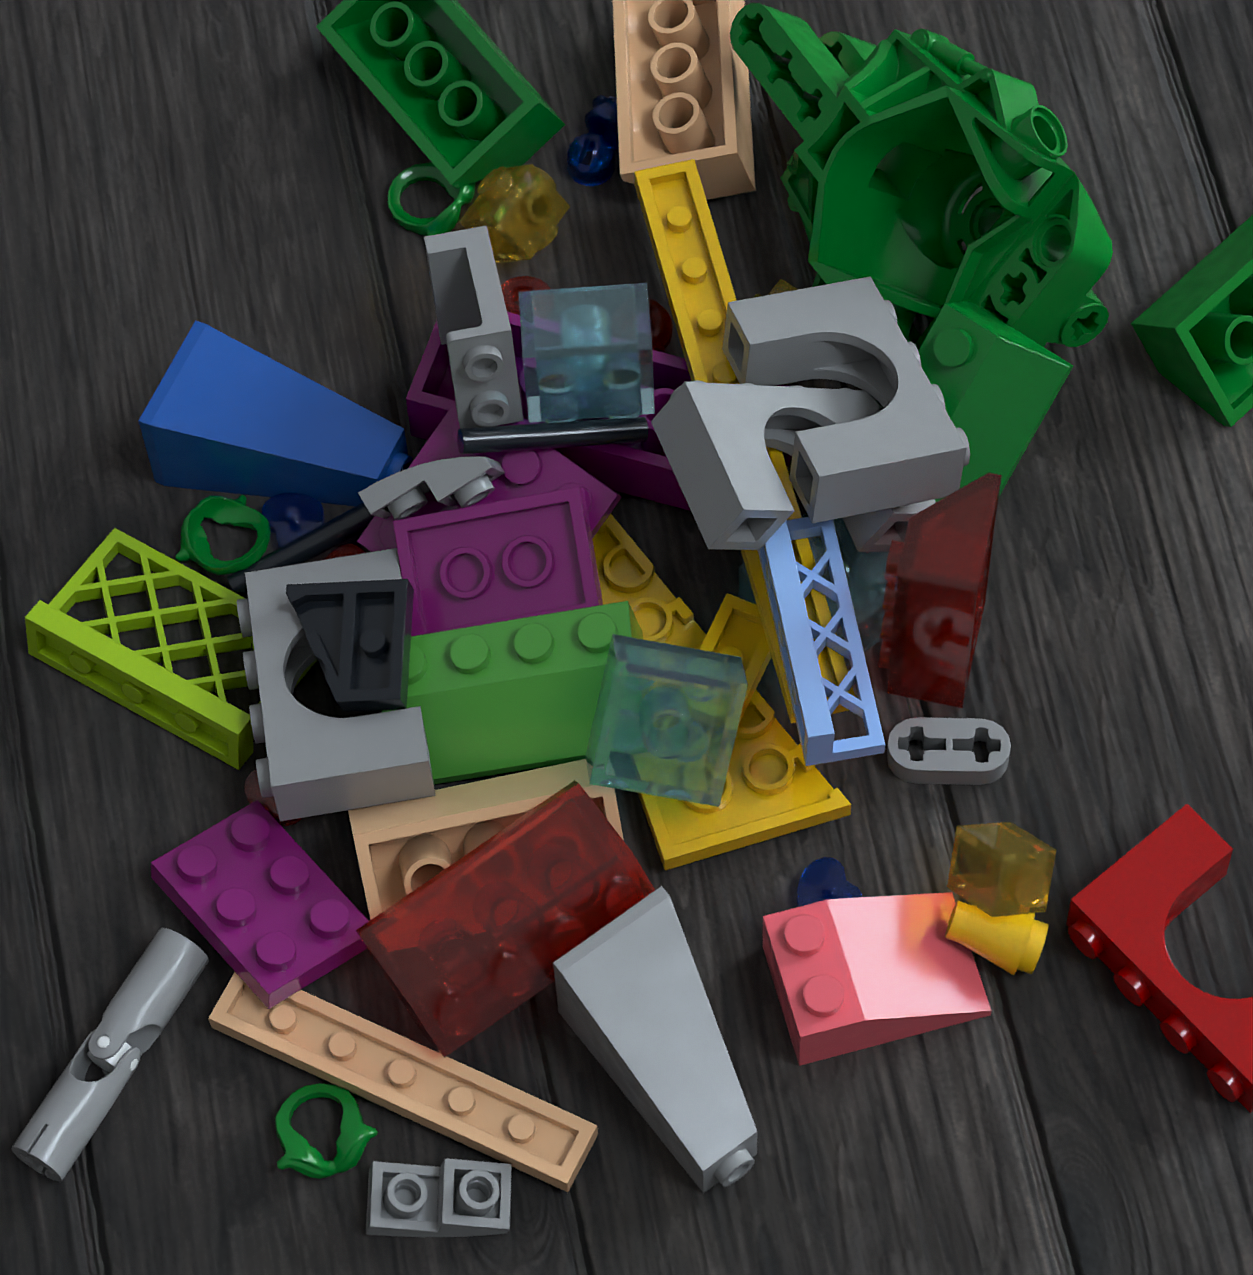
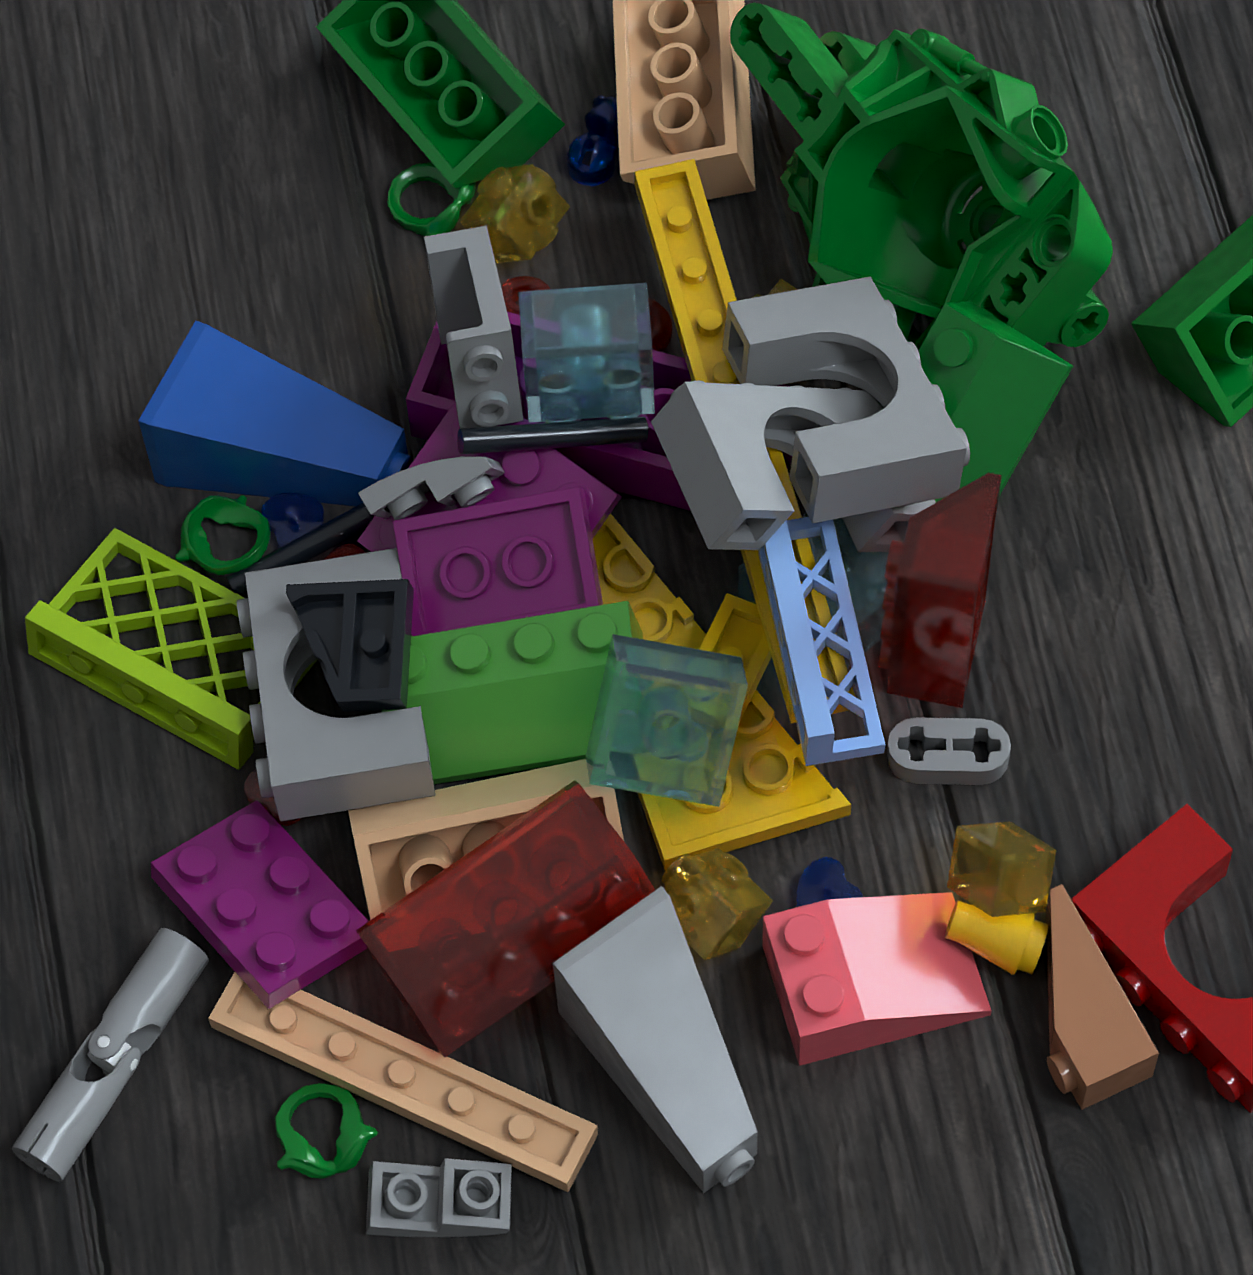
none -> clear yellow brick [661,848,773,961]
none -> nougat slope [1046,884,1159,1110]

